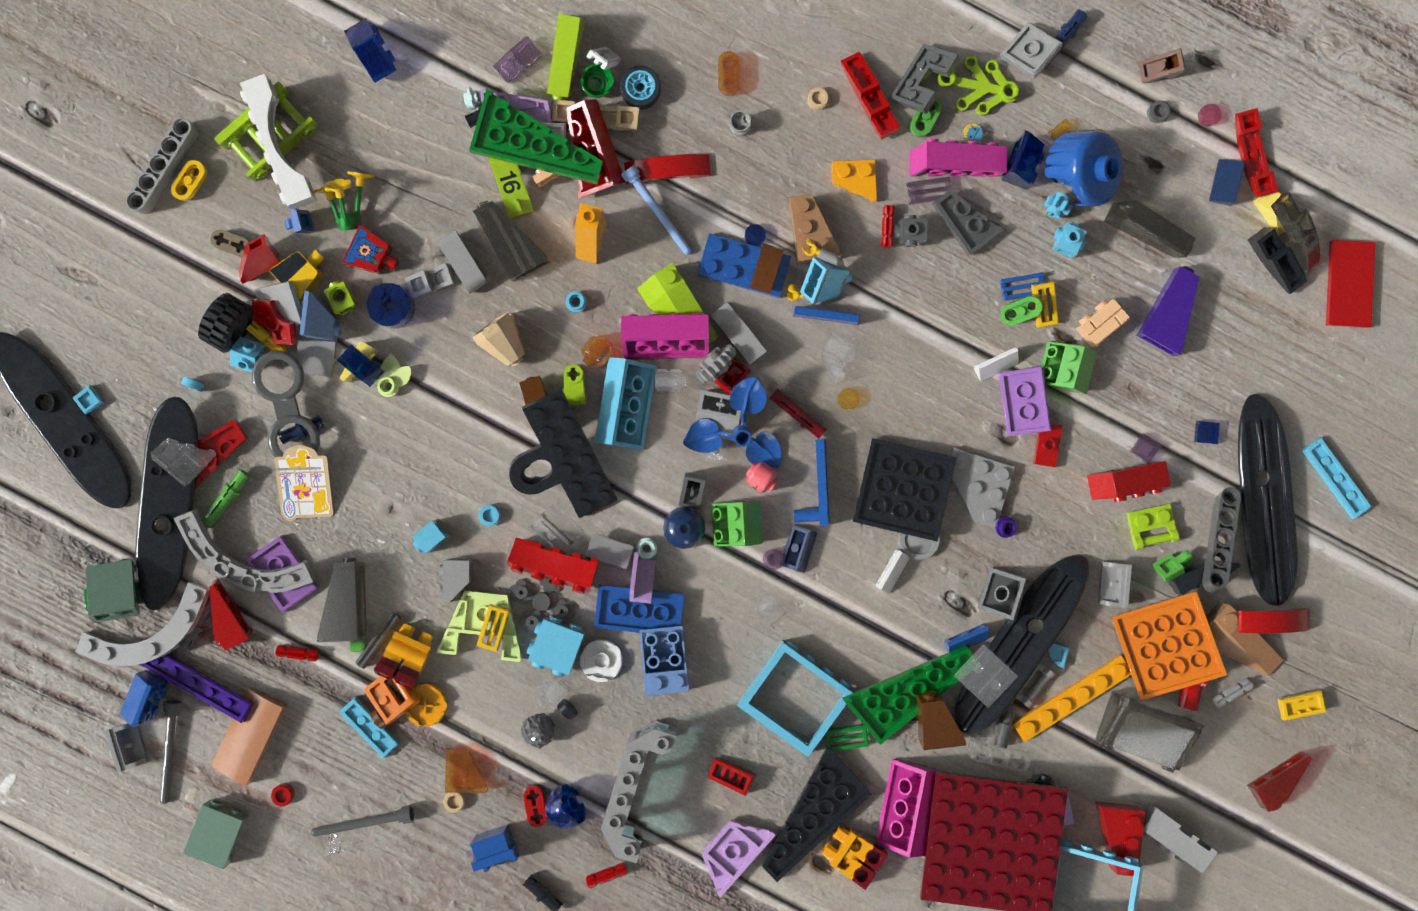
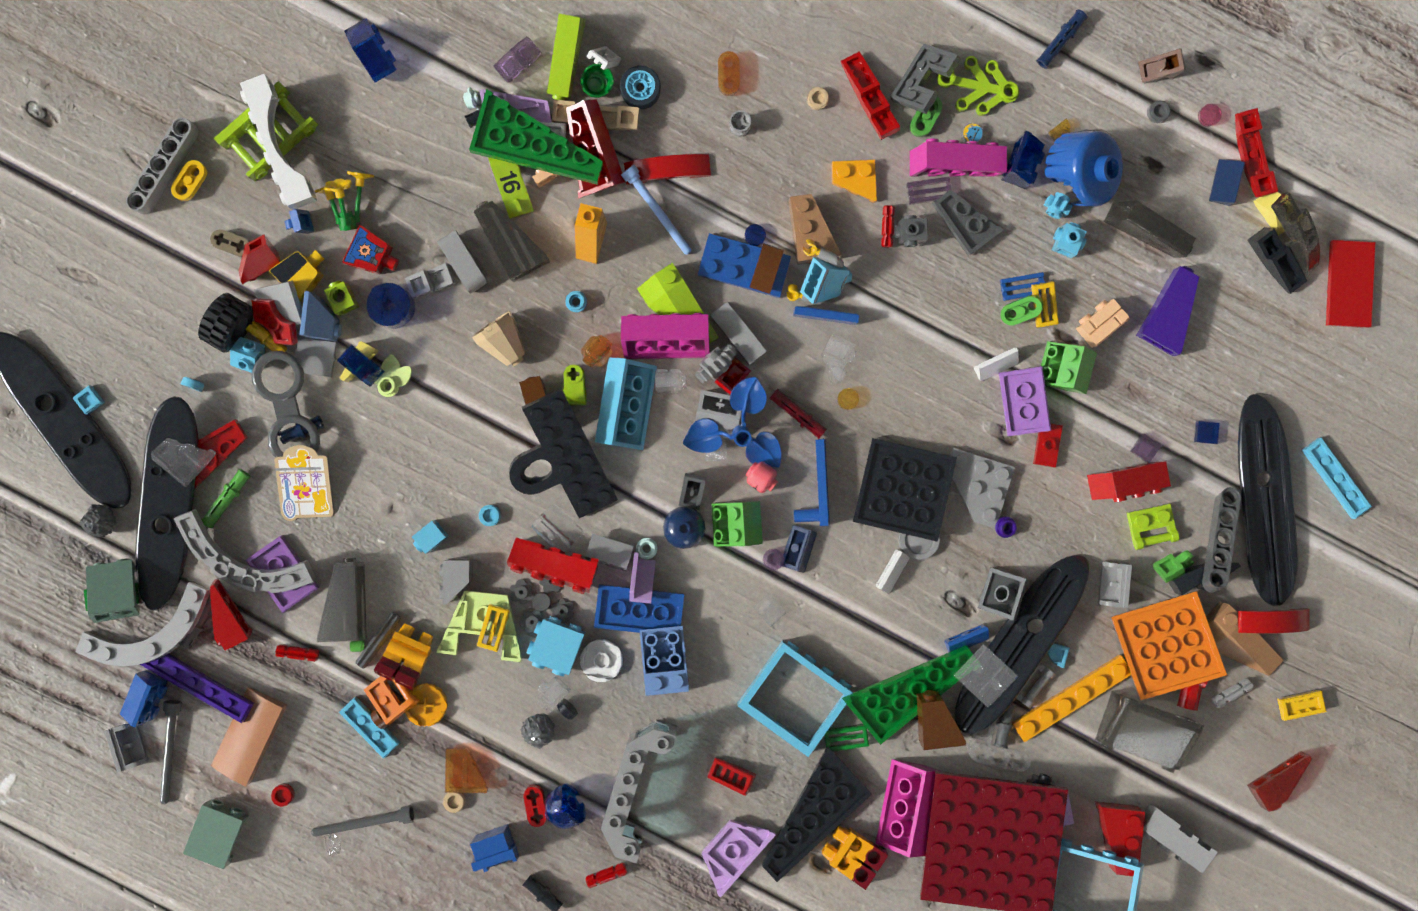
light grey tile [1000,22,1063,79] -> none
none -> dark grey piece [79,504,117,537]

